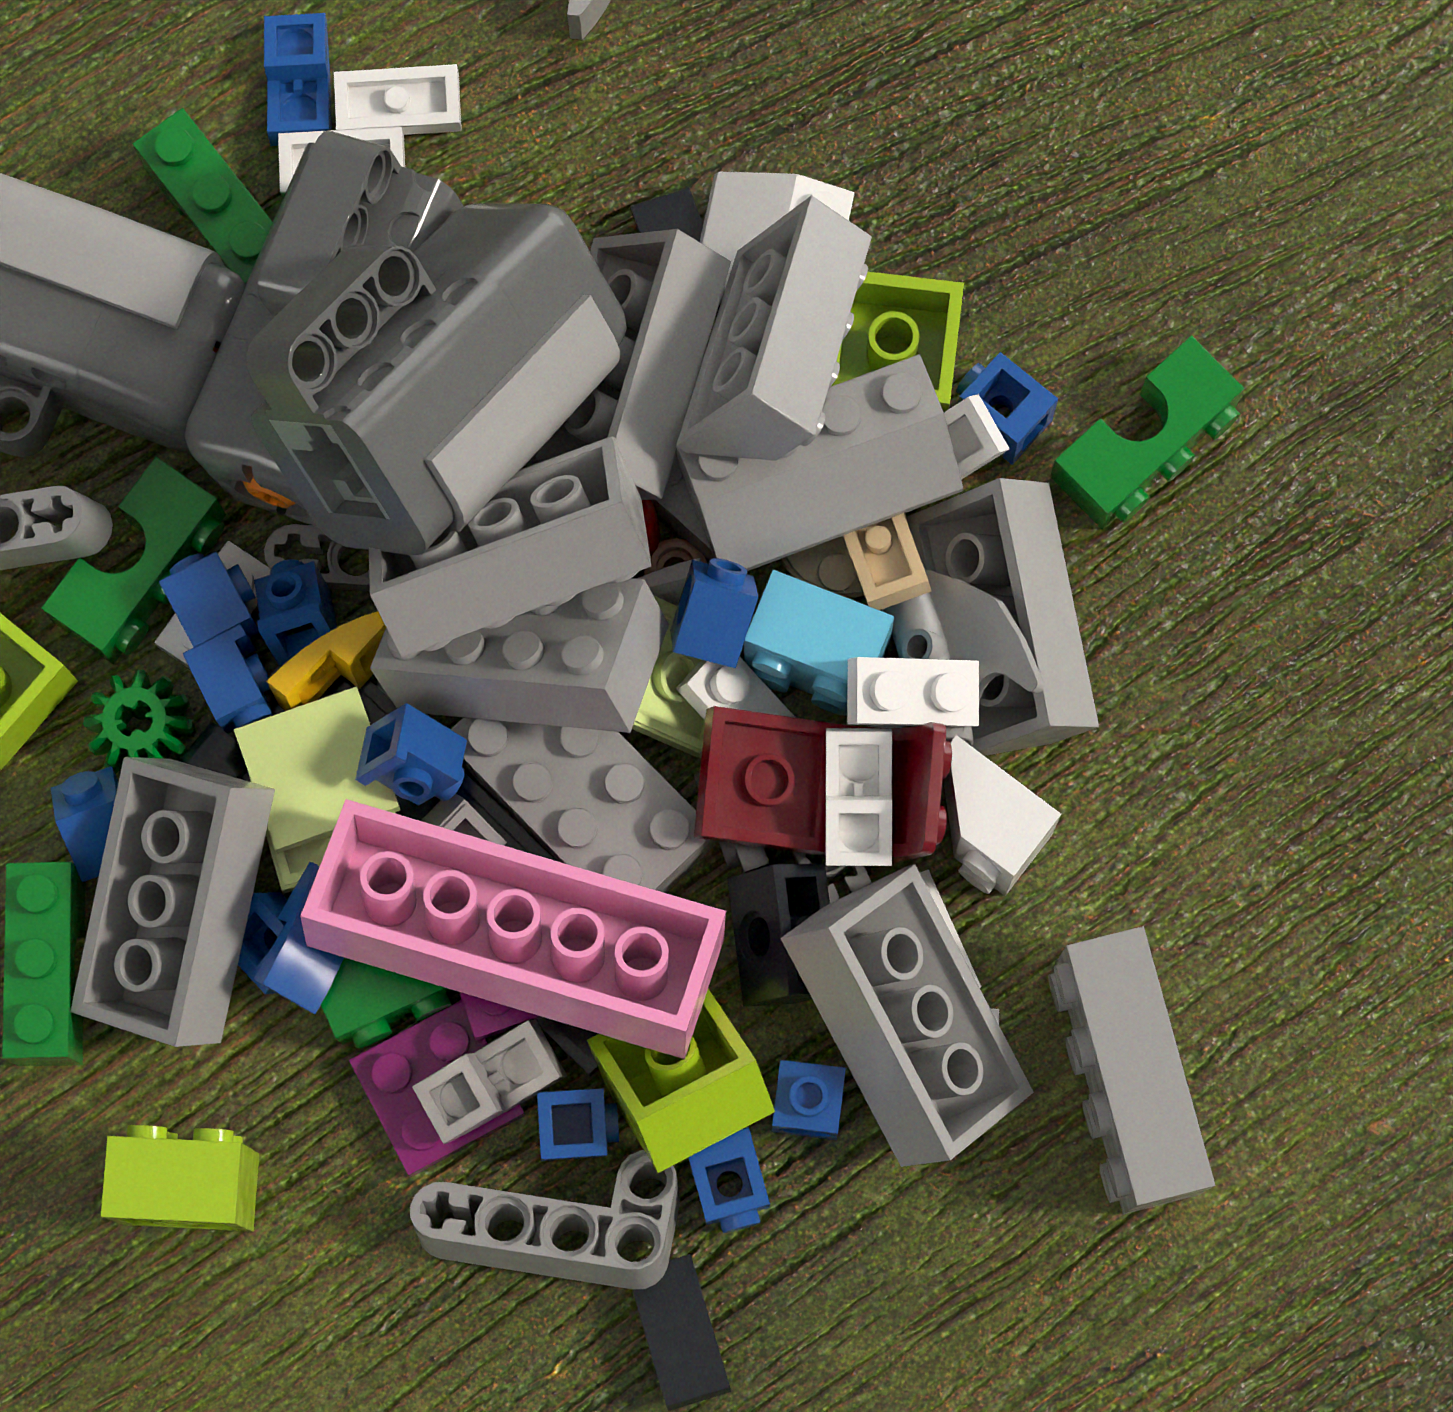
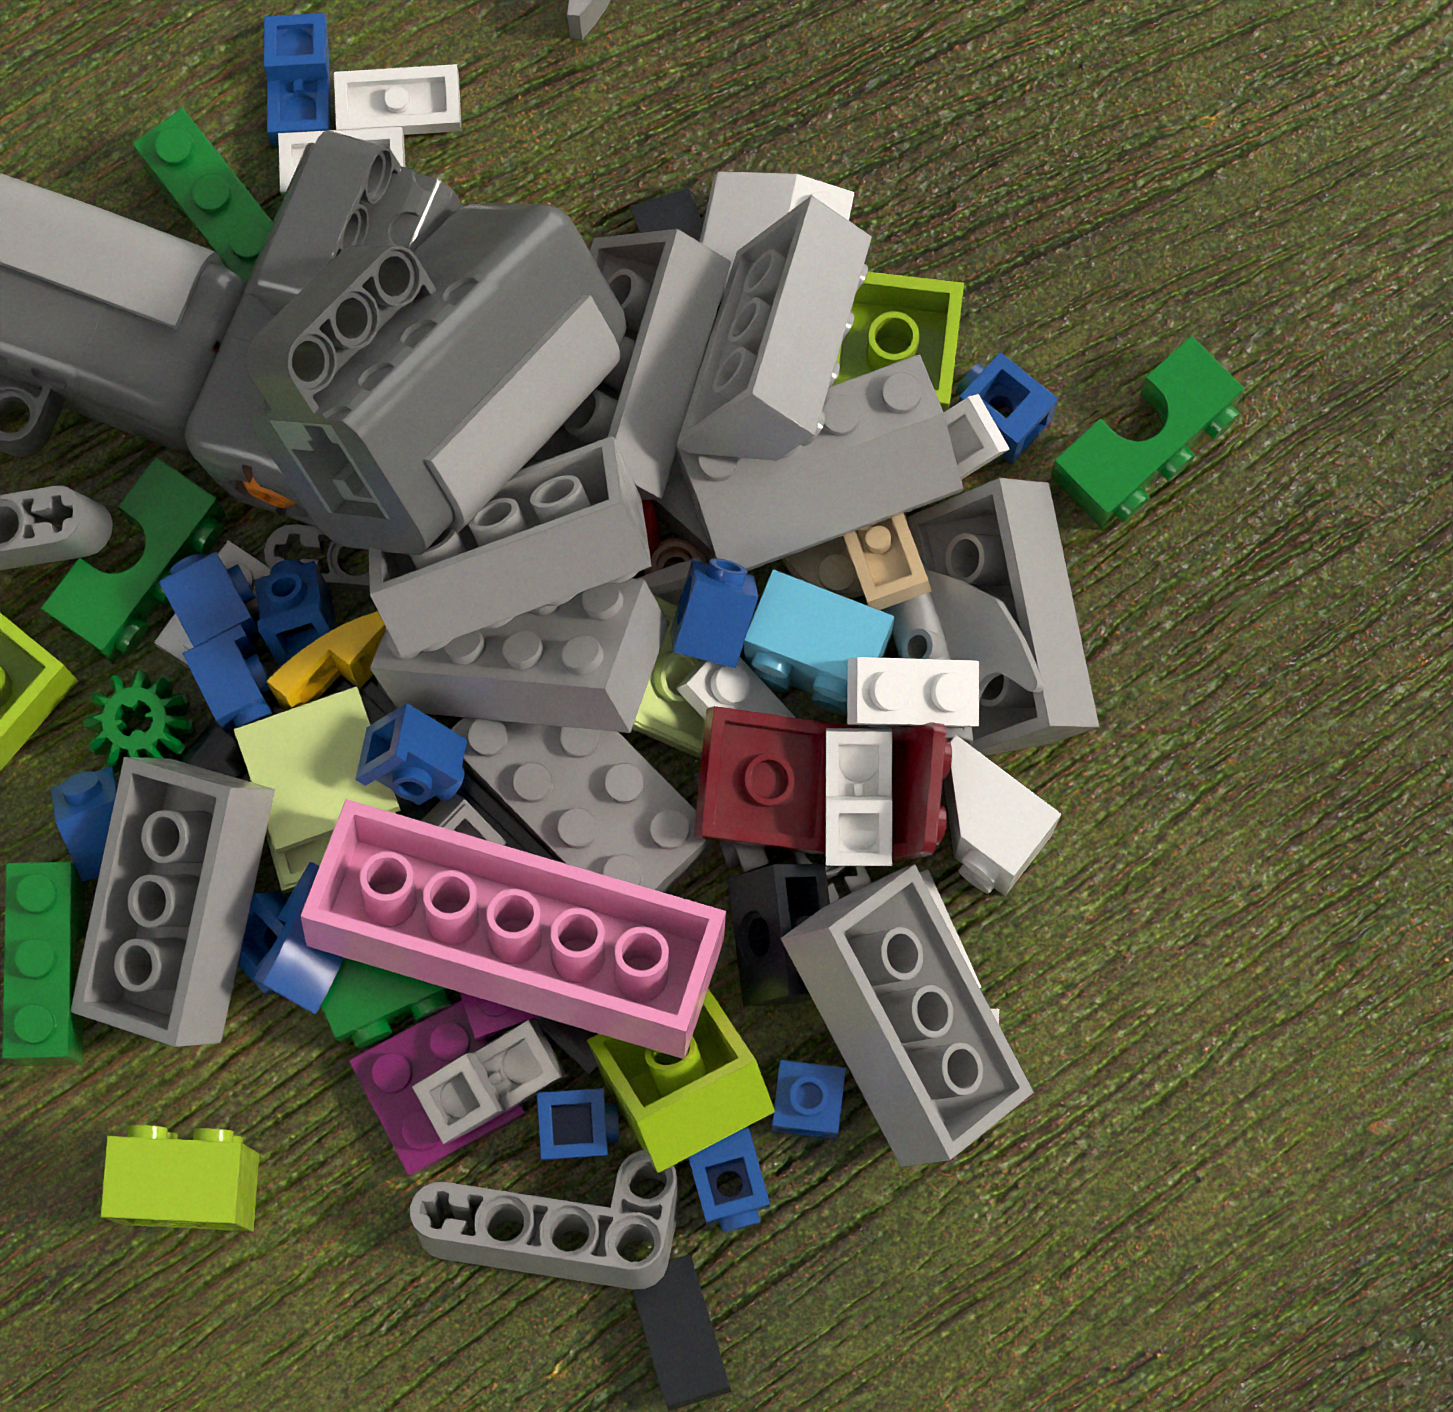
light grey brick [1048,926,1216,1215] -> none

